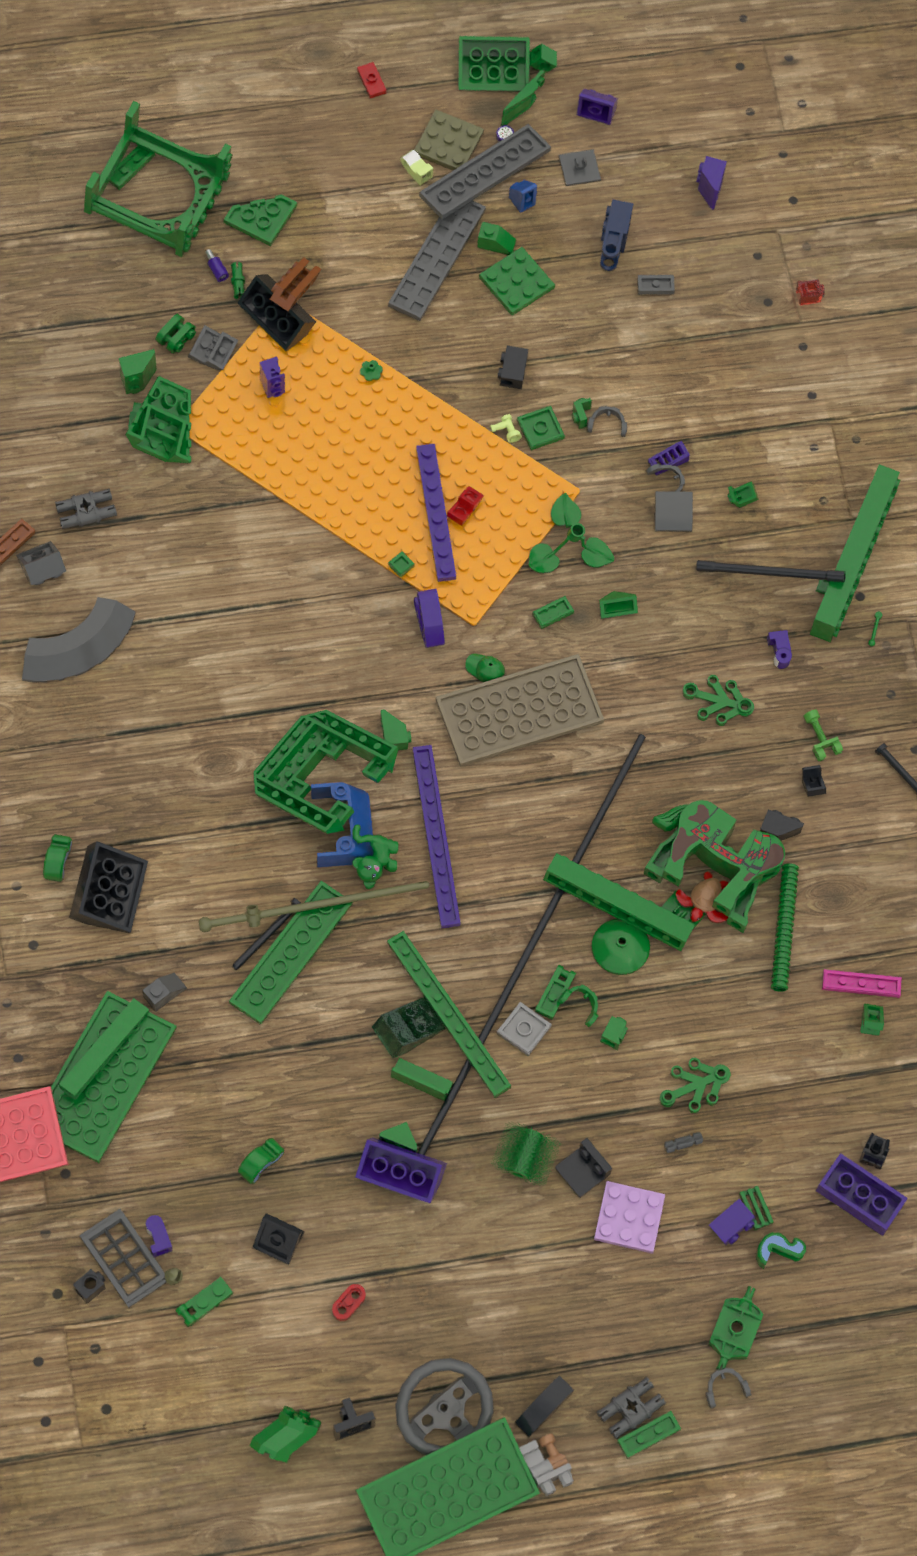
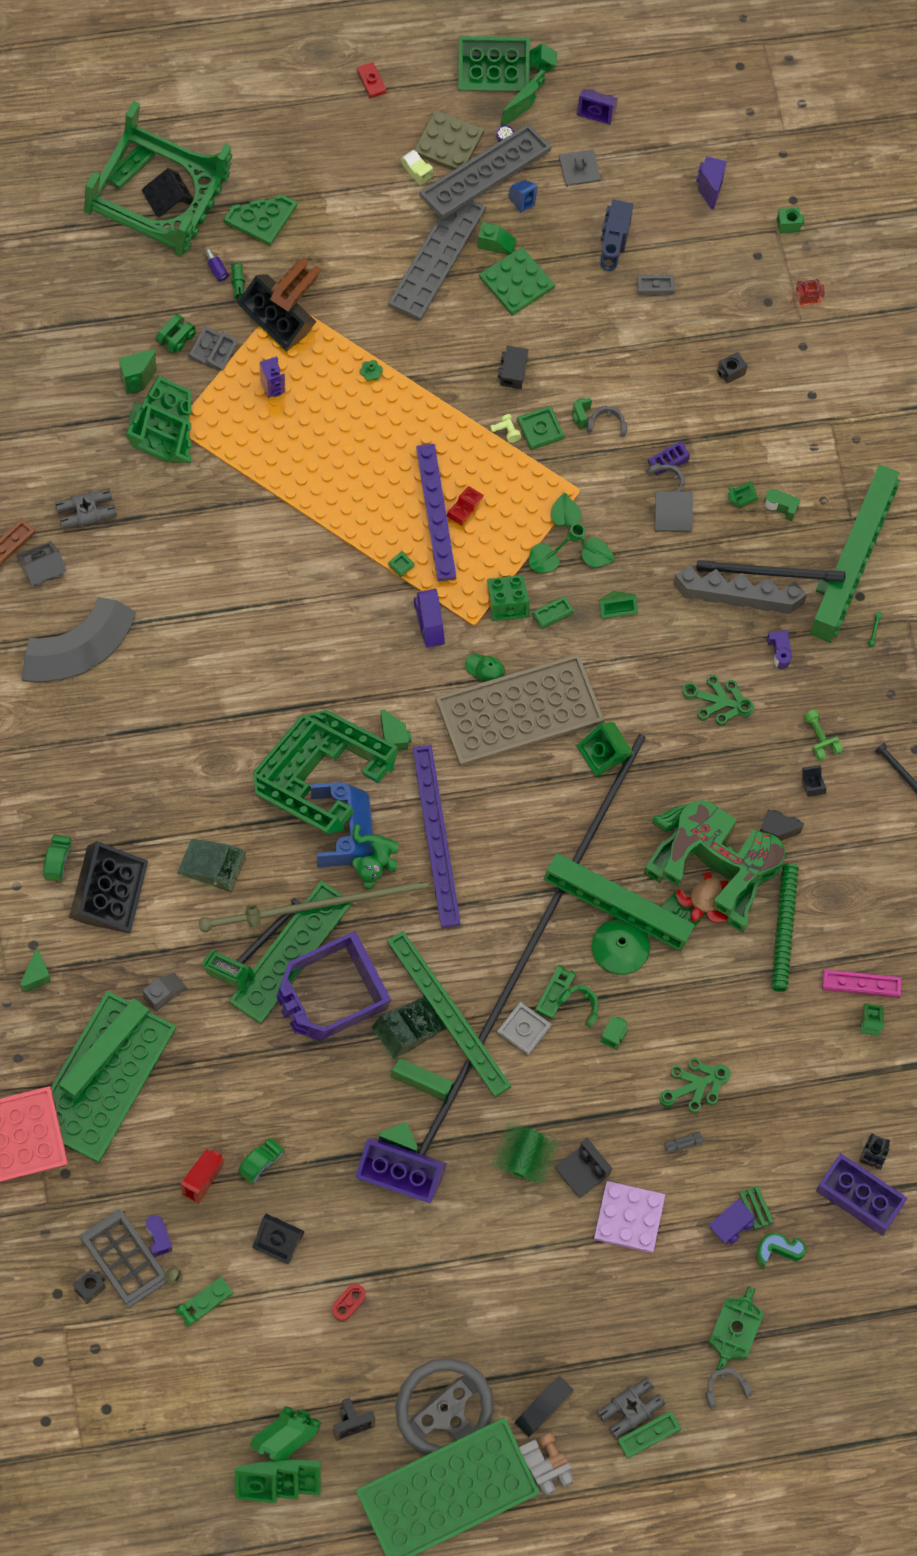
none -> green slope [20,950,51,992]
none -> black bracket [142,168,194,217]
none -> clear green slope [177,839,246,893]
none -> red slope [180,1149,224,1204]
none -> green window [202,949,256,992]
none -> green slope [234,1460,322,1504]
none -> dark purple container [276,931,391,1041]
none -> green bracket [487,575,529,621]
none -> green slope [576,722,633,776]
none -> dark grey brick [673,565,806,614]
none -> black brick [717,352,747,384]
none -> green leg [764,489,801,521]
none -> green brick [776,207,804,233]

